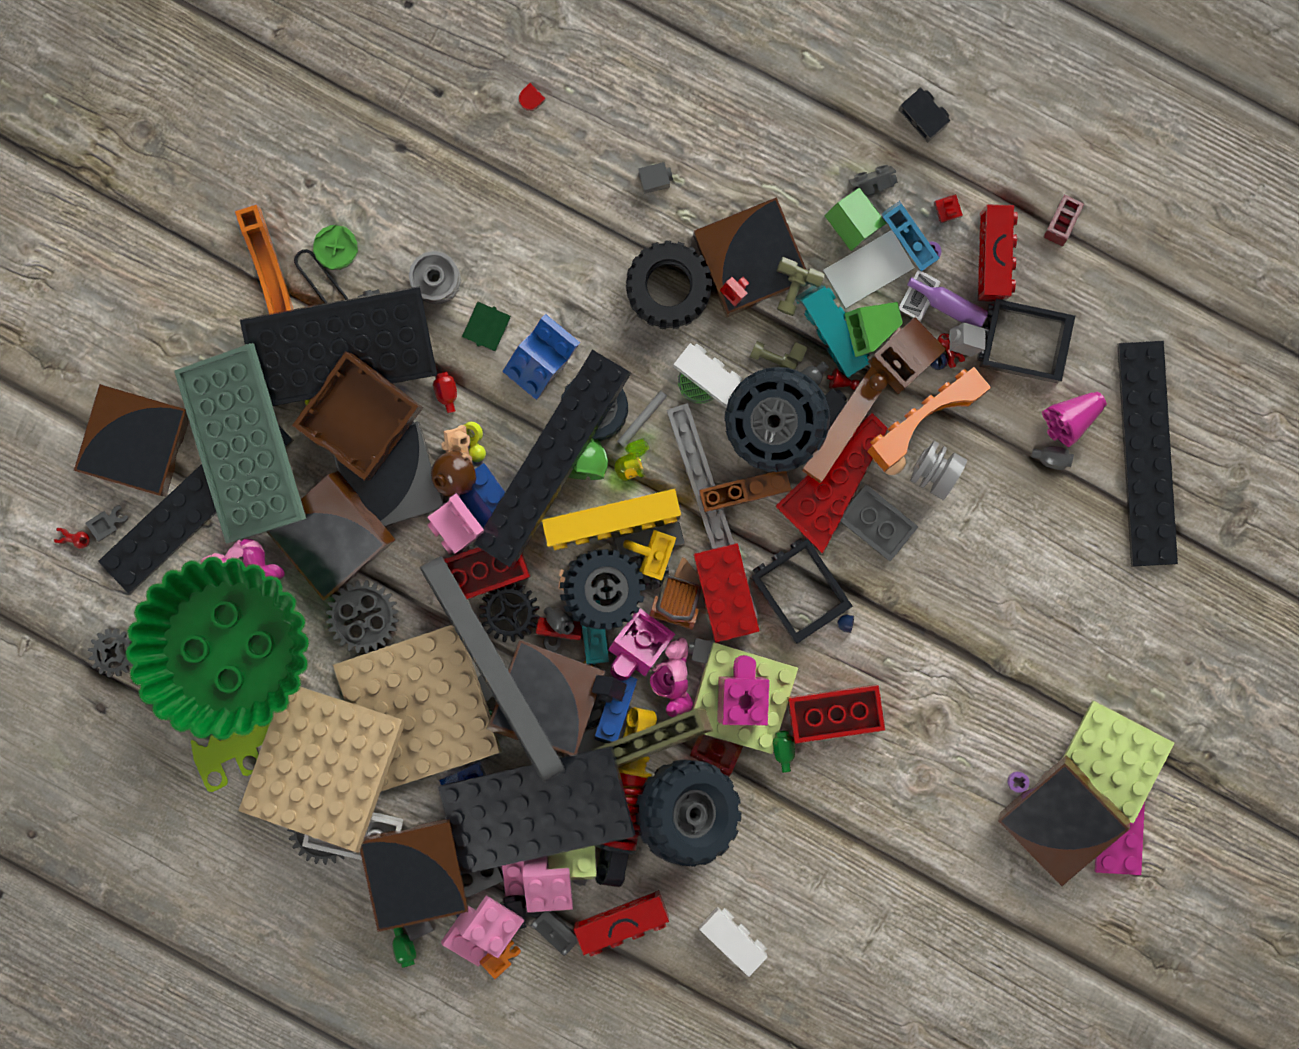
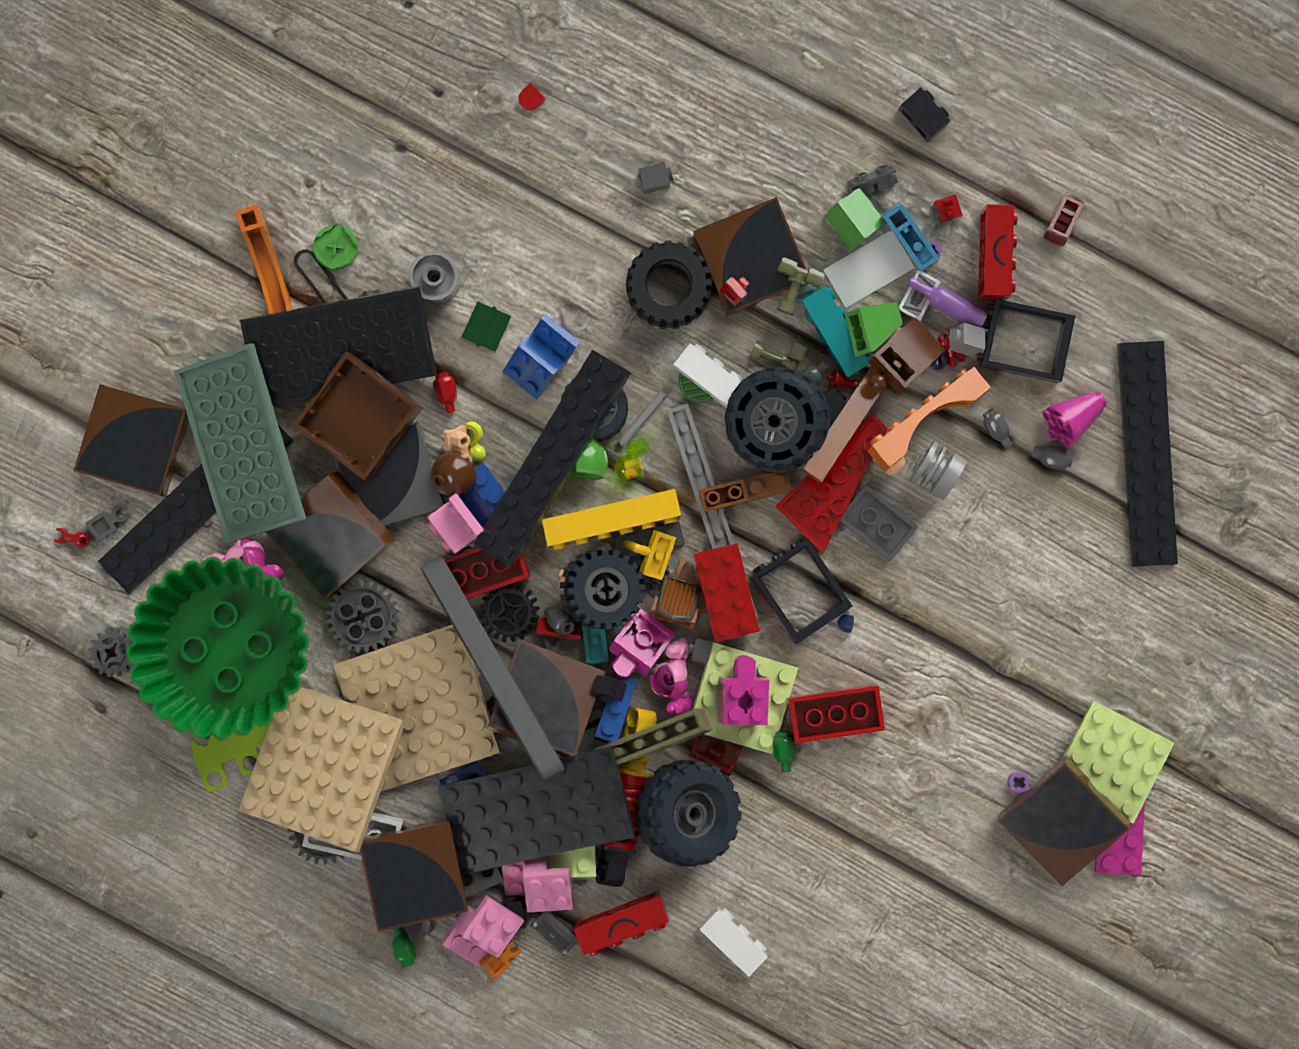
none -> dark grey plant [983,408,1012,448]

